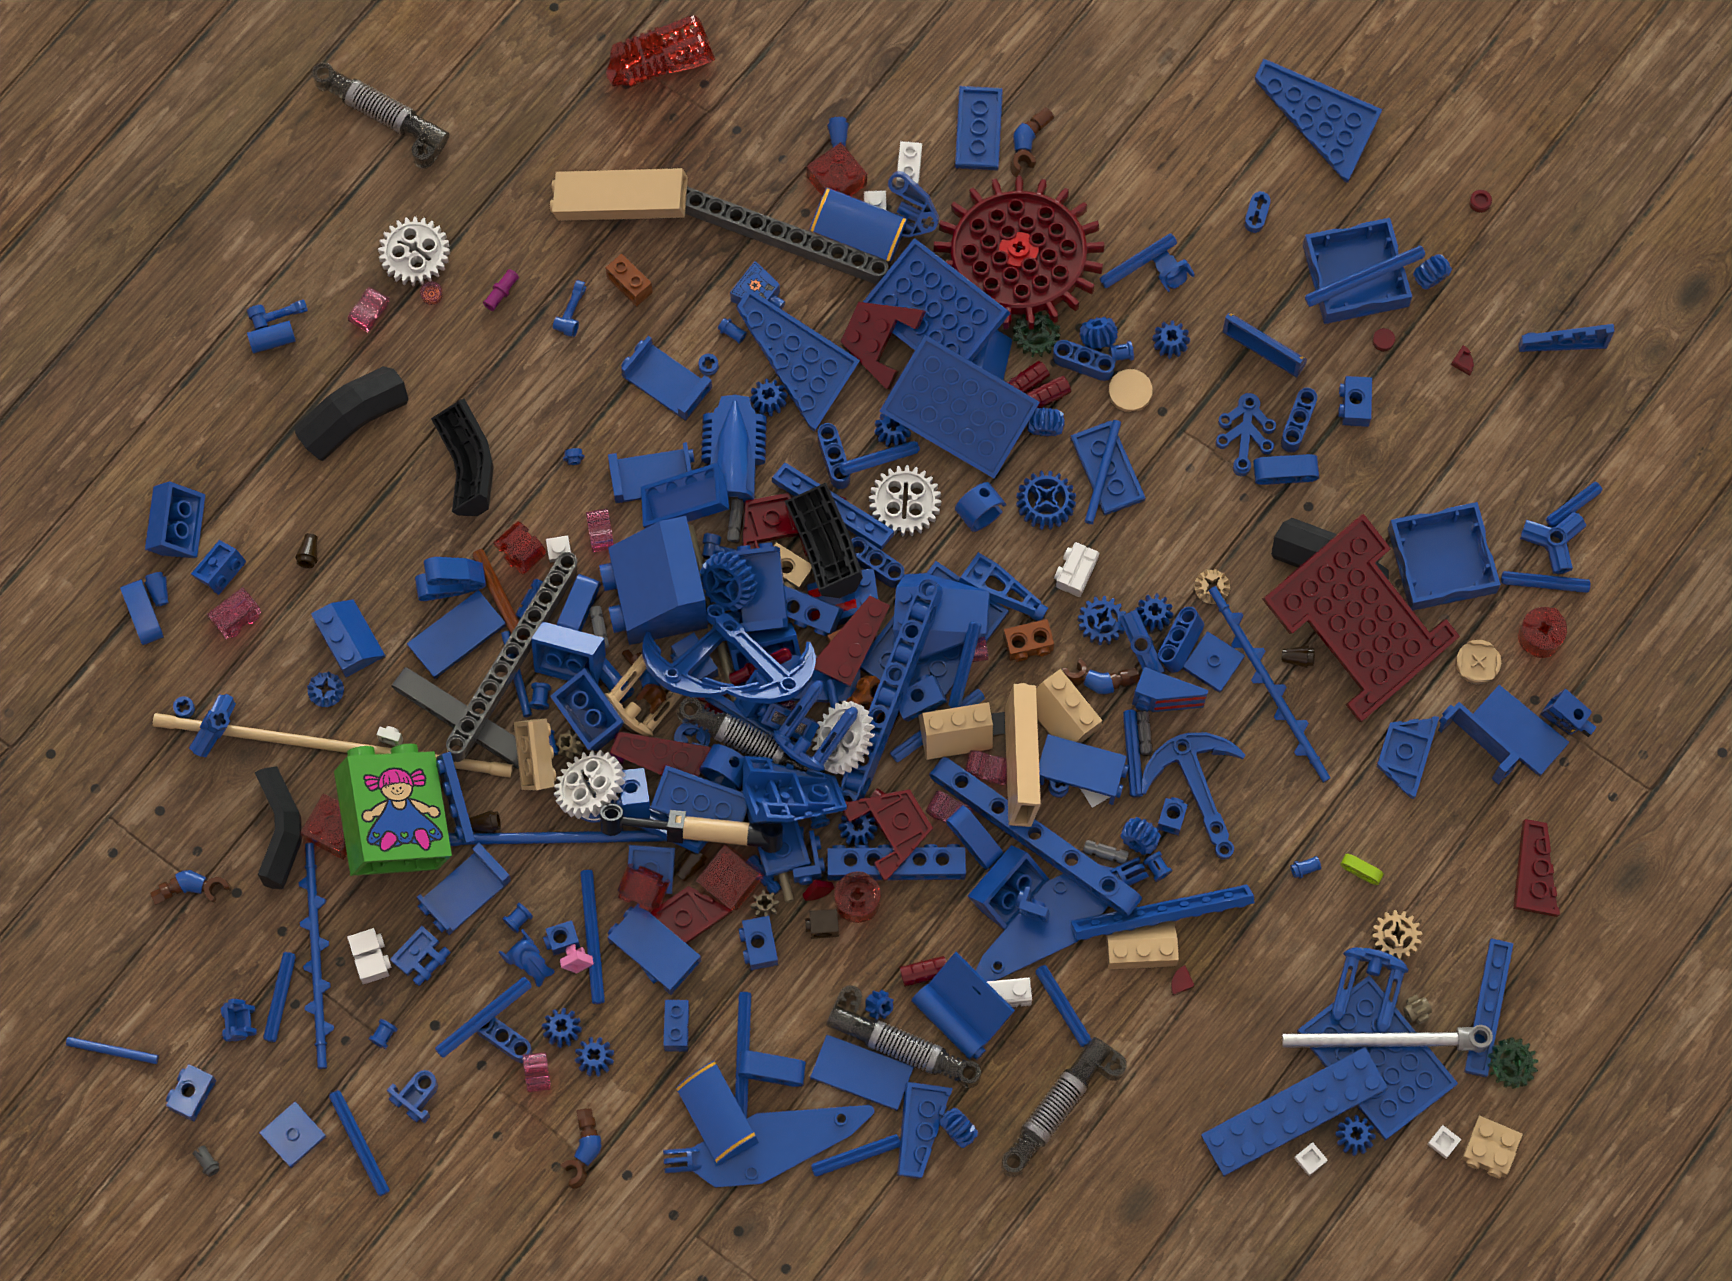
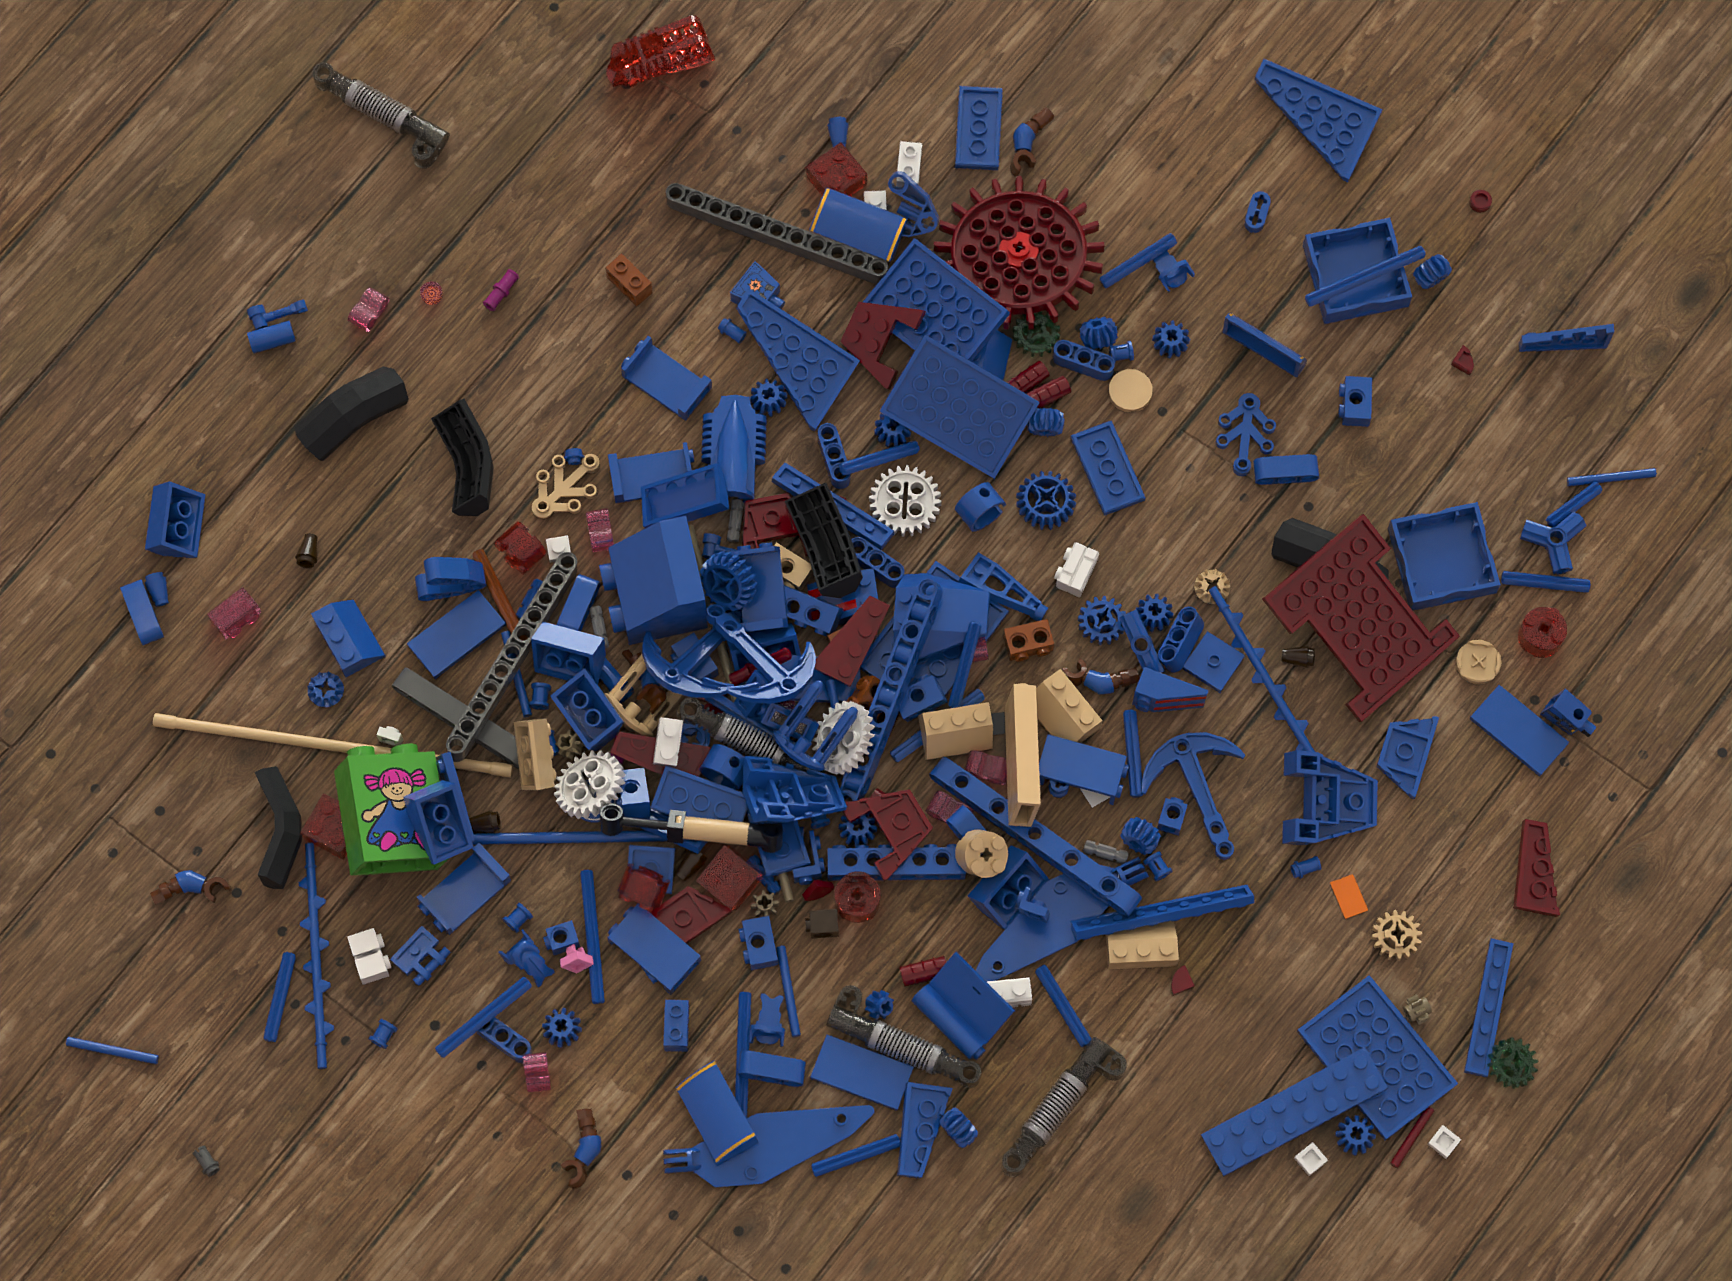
brick [166,1064,216,1122] -> none
blue bush [173,696,195,719] -> none
blue piece [189,694,236,758] -> none
blue bracket [191,540,246,595] -> none
blue piece [221,999,257,1042] -> none
plate [260,1102,326,1168] -> none
blue axle [329,1090,390,1196] -> none
white gear [378,217,450,286] -> none
blue pin [387,1070,438,1124] -> none
tan brick [550,168,688,221] -> none
blue brick [553,280,587,338] -> none
blue gear [575,1037,614,1077] -> none
blue bush [698,354,718,376] -> none
blue piece [1085,420,1121,524] -> none
flat silver axle [1137,711,1152,755] -> none
blue beam [1281,388,1317,453] -> none
flat silver piece [1282,1025,1493,1053] -> none
blue piece [1332,947,1408,1033] -> none
lime beam [1340,854,1384,885] -> none
dark red tile [1372,328,1395,351] -> none
blue panel [1438,702,1520,785] -> none
tan plate [1461,1115,1523,1179] -> none
none -> blue slope [403,780,474,864]
none -> tan plant [532,454,600,519]
none -> white brick [653,717,683,767]
none -> blue hair [749,994,785,1047]
none -> blue bar [776,946,801,1037]
none -> tan brick [955,829,1008,878]
none -> blue wedge [1282,750,1378,845]
none -> orange sticker [1330,874,1368,919]
none -> dark red bar [1390,1106,1435,1168]
none -> blue bar [1567,468,1656,486]

